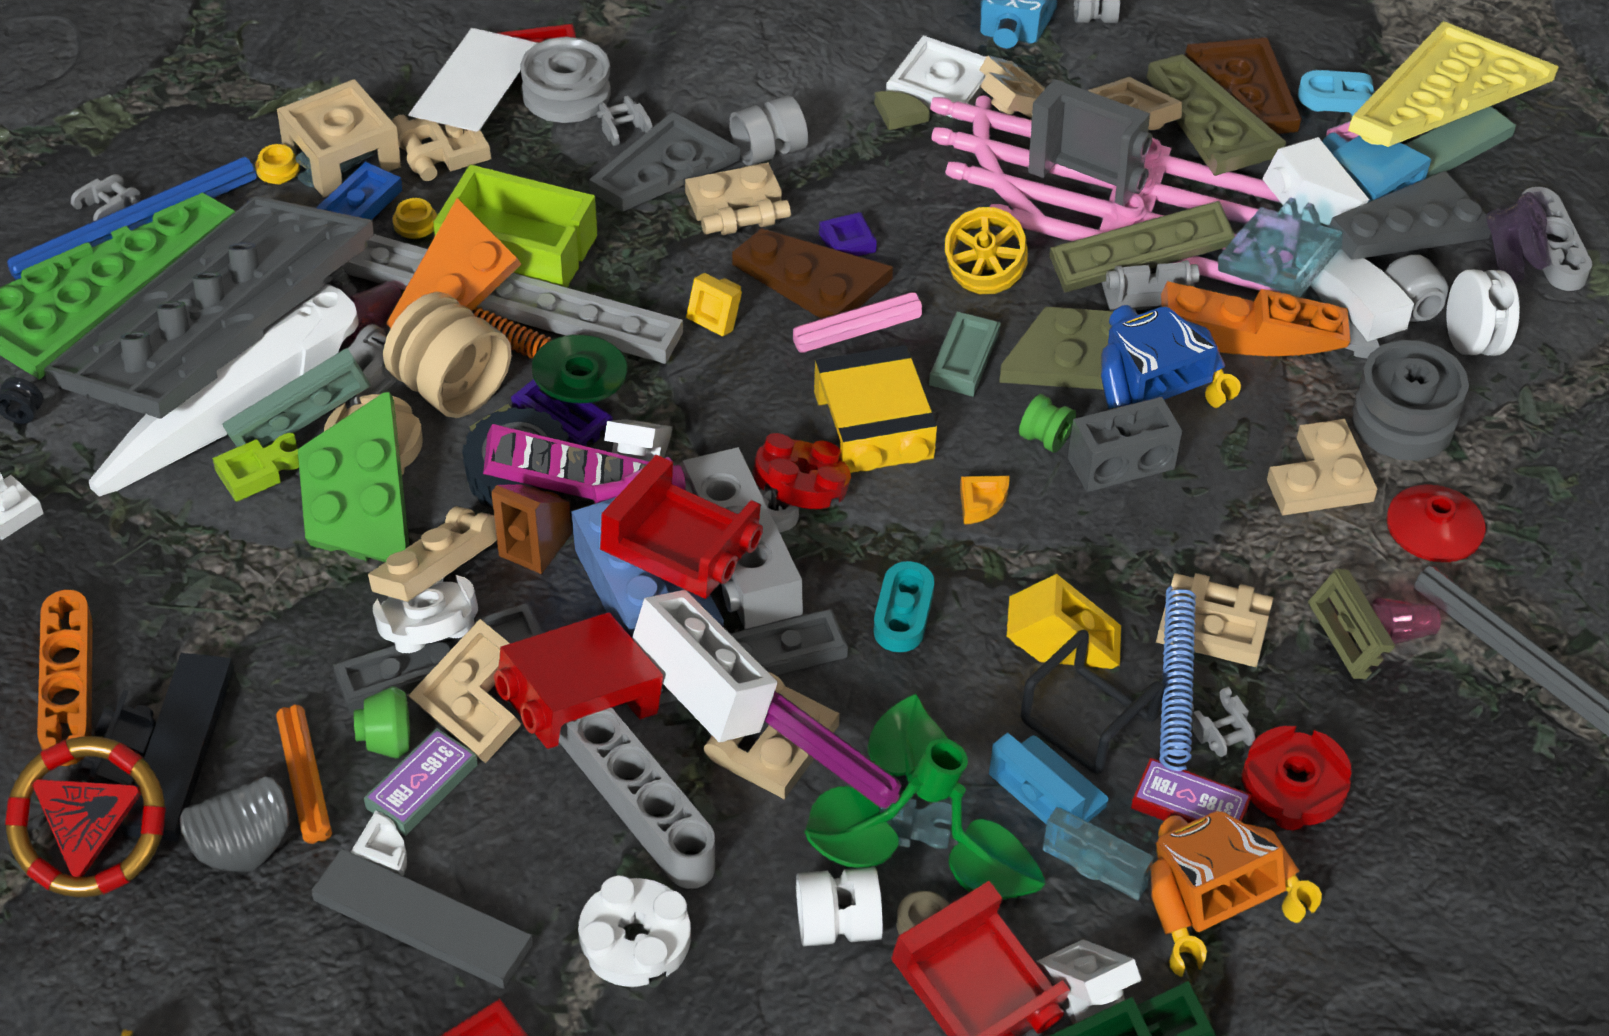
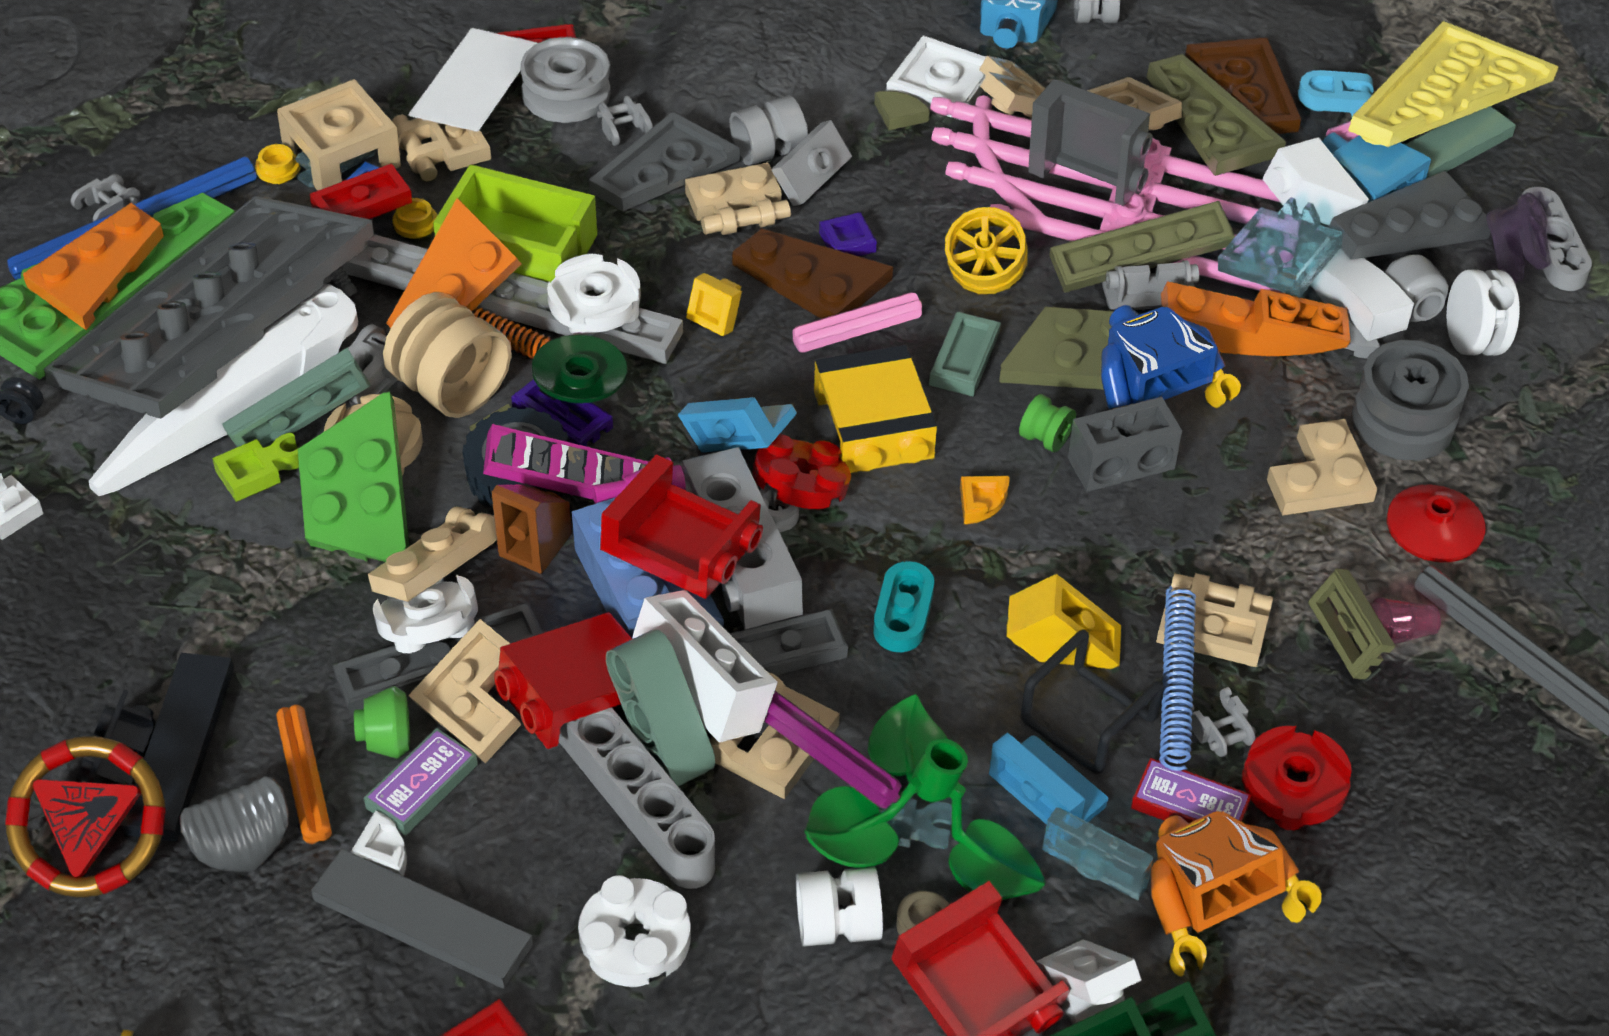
orange beam [37,590,93,766] -> none
clear pink cone [348,281,402,339] -> none
white slope [604,419,672,462] -> none
none -> orange wing [23,203,164,330]
none -> red plate [310,163,413,219]
none -> white plate [547,254,641,336]
none -> sand green beam [605,628,715,787]
none -> dark azure panel [678,397,797,452]
none -> light grey plate [771,120,852,206]

